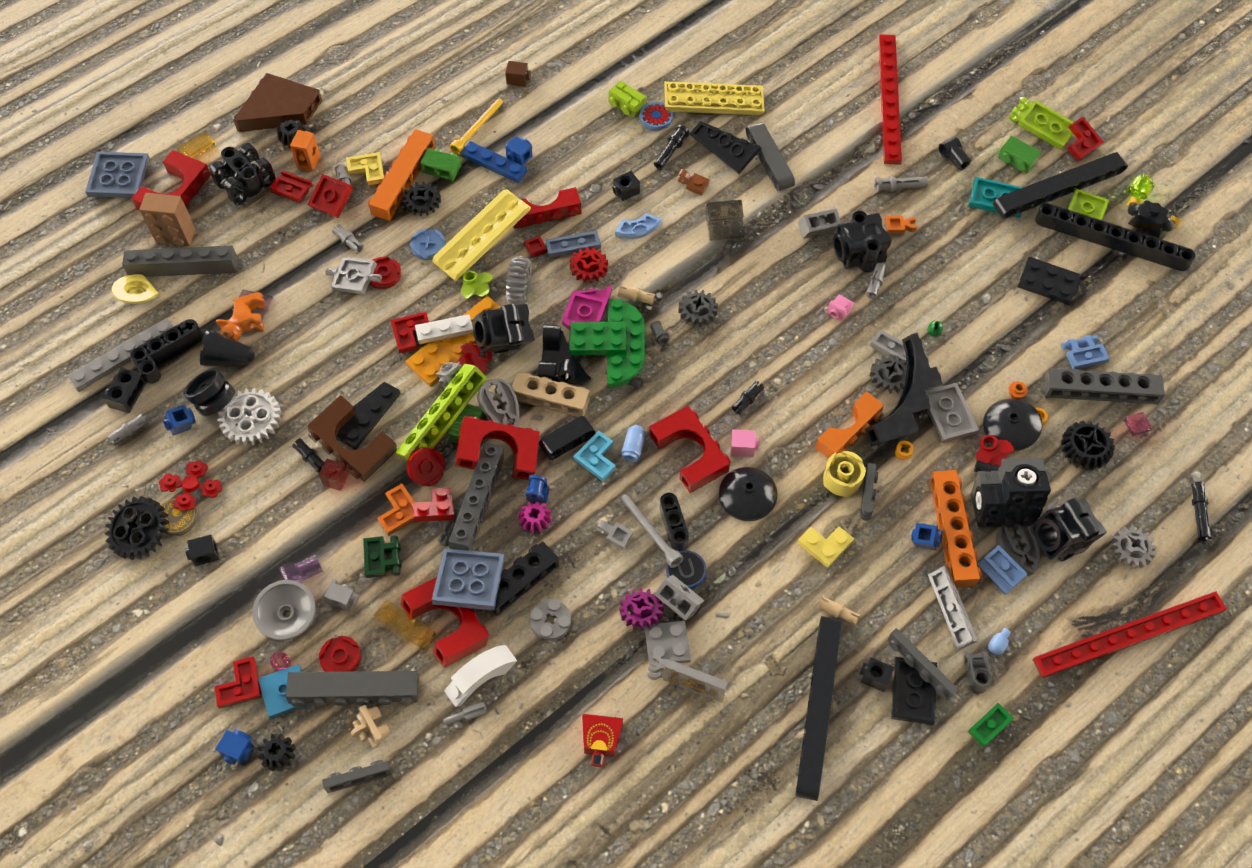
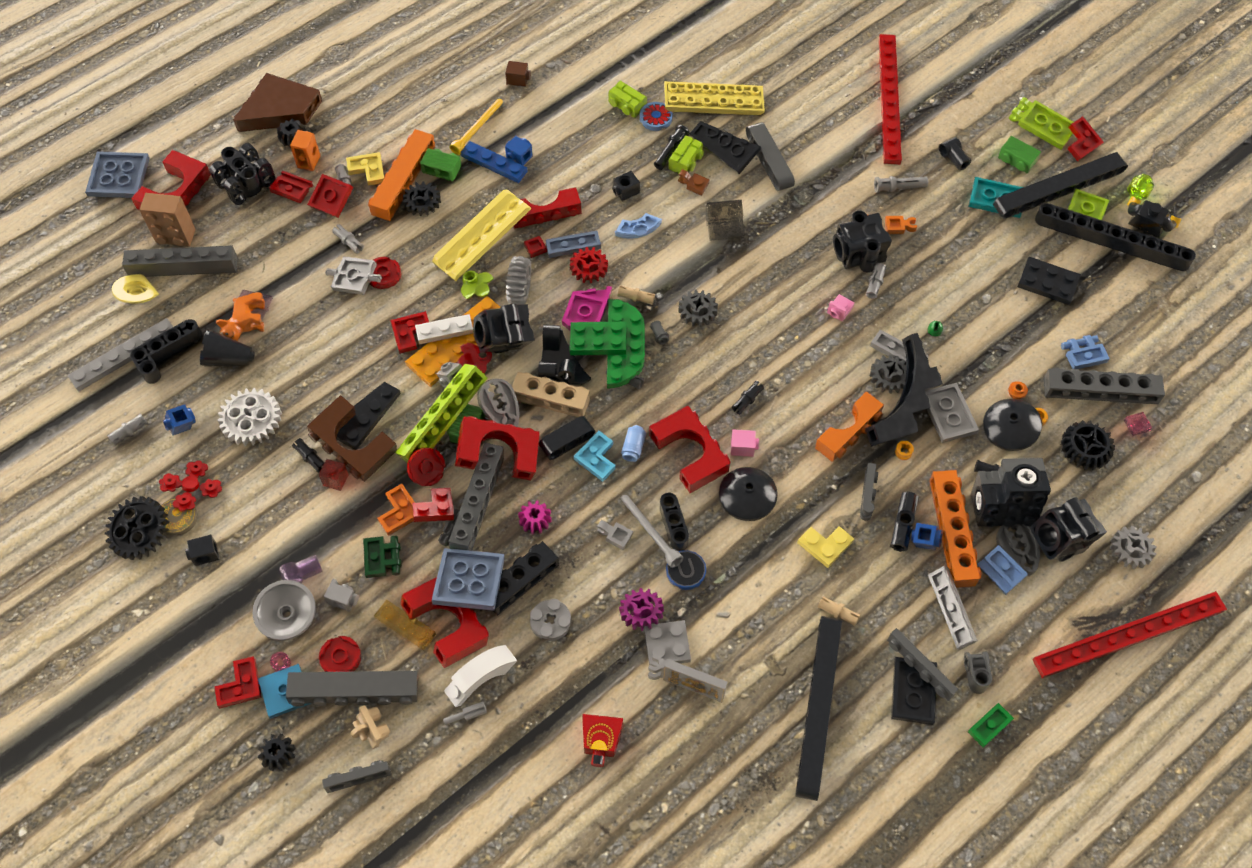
black brick [103,367,147,413] -> none
clear yellow tile [177,131,216,158] -> none
black wheel [183,368,235,417] -> none
blue brick [215,729,254,765] -> none
medium blue tile [410,229,446,260] -> none
blue piece [525,475,549,504] -> none
light grey brick [654,575,704,621] -> none
light grey brick [798,209,841,239] -> none
light yellow brick [823,451,866,498] -> none
black brick [859,657,895,692] -> none
red plate [976,435,1014,467] -> none
light blue cylinder [988,628,1011,655] -> none
black pin [1191,482,1212,541] -> none
none -> lime brick [668,136,704,174]
none -> black piece [890,491,919,552]

